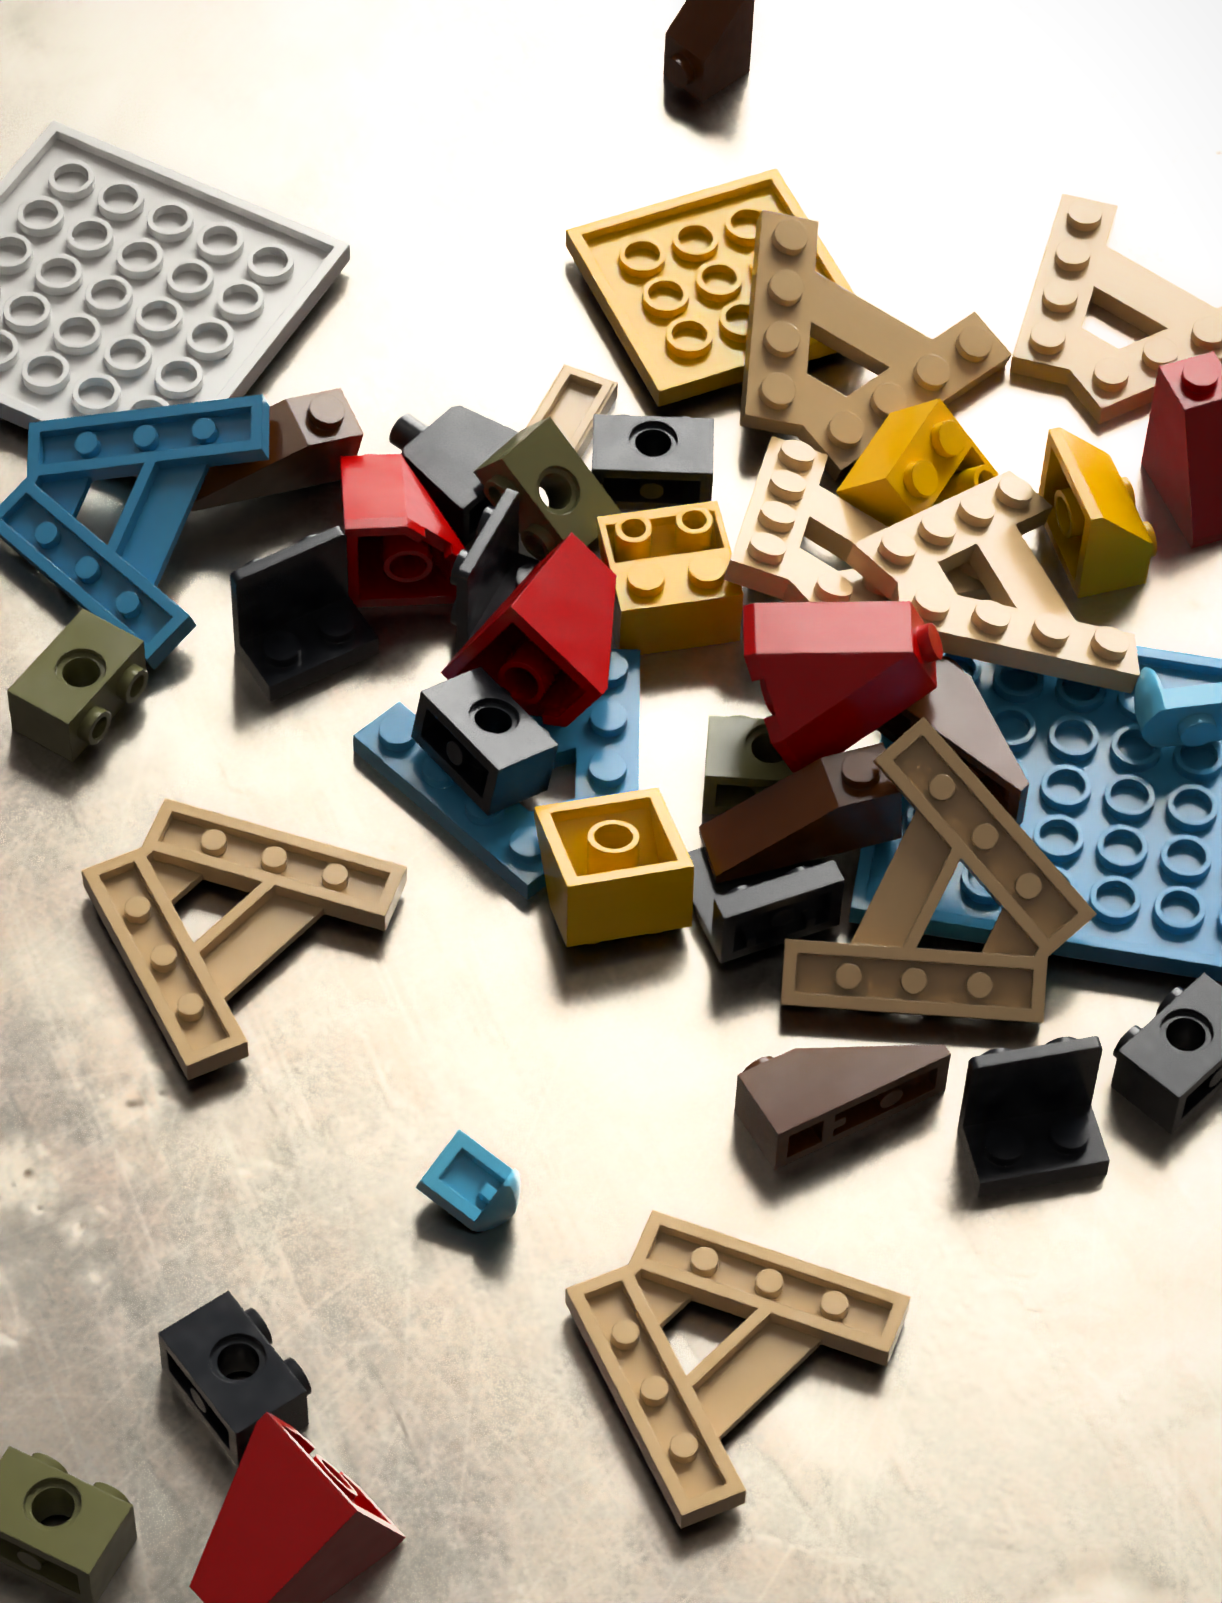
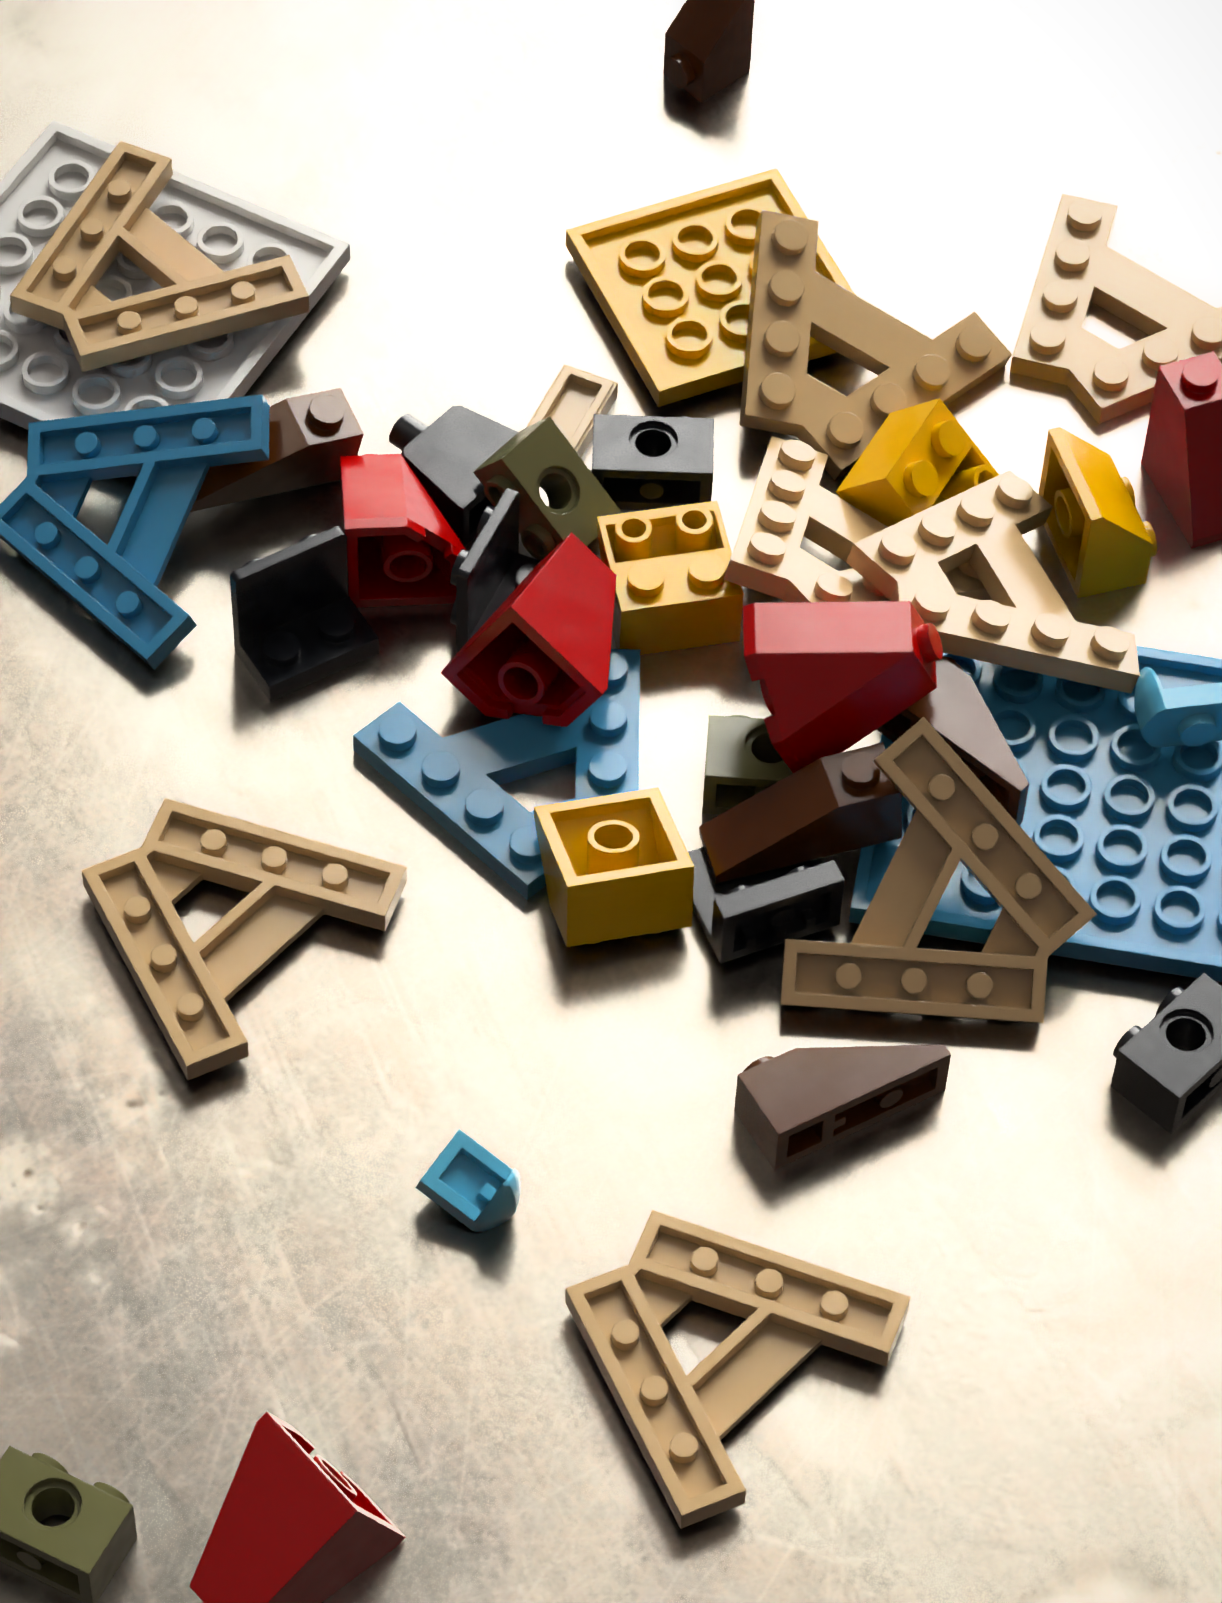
olive brick [7,609,148,762] -> none
black brick [158,1290,311,1467] -> none
black brick [411,666,559,816] -> none
black bracket [957,1036,1110,1197] -> none
none -> tan plate [10,141,309,372]

